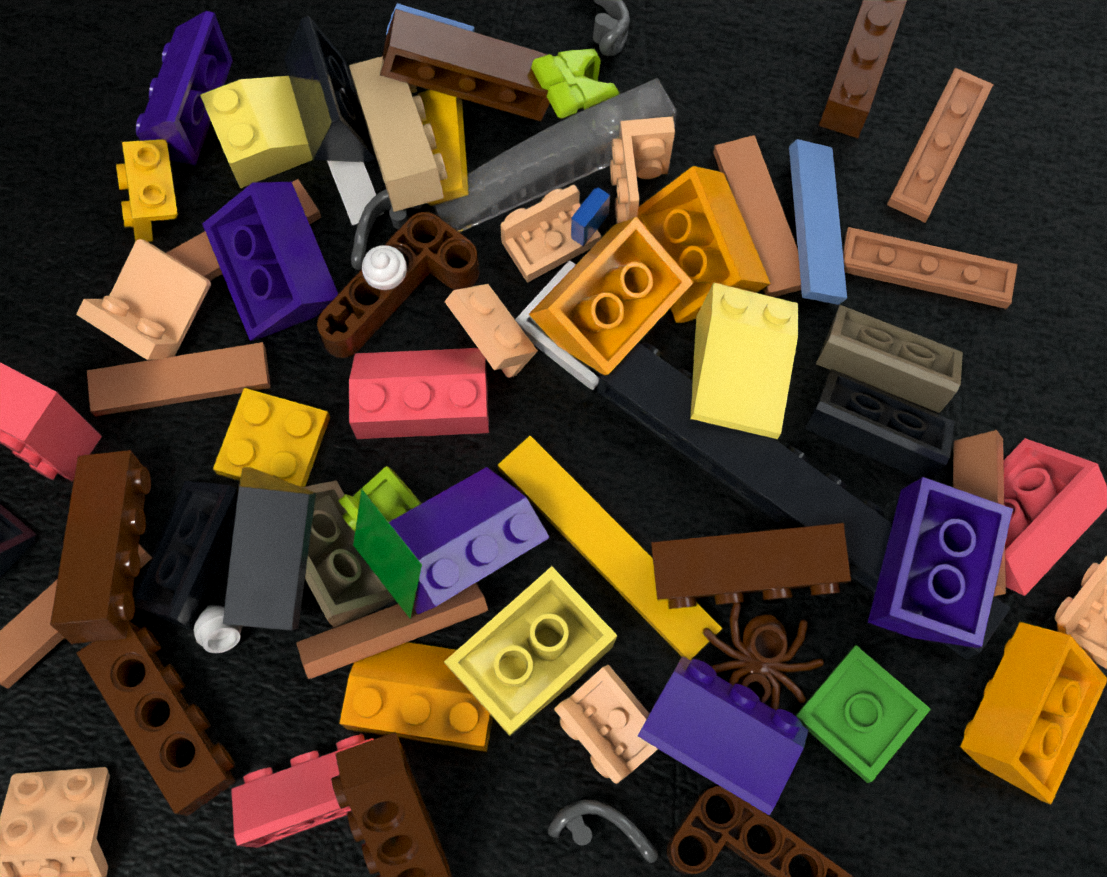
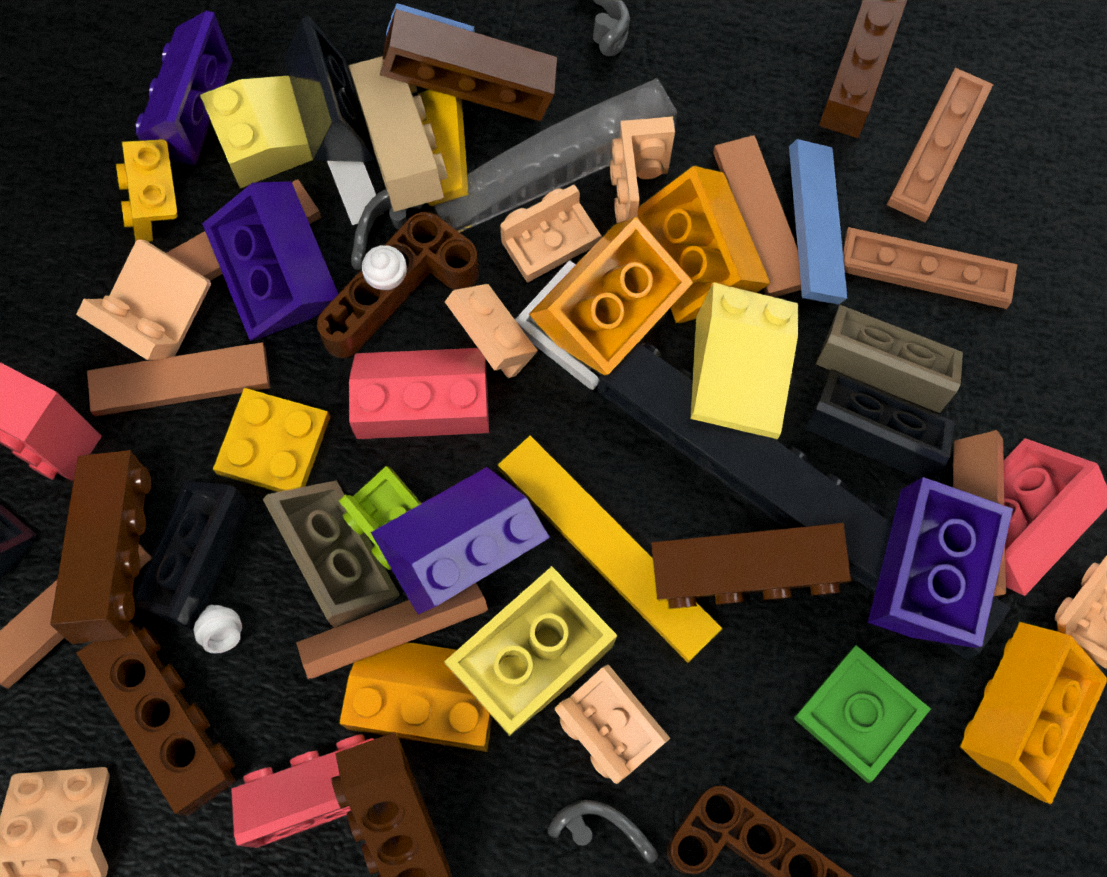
black slope [223,467,316,630] -> none
green sticker [353,489,422,619] -> none
lime piece [531,49,620,119] -> none
blue tile [571,187,610,247] -> none
dark purple slope [637,656,808,815] -> none
reddish brown animal [702,603,824,710] -> none

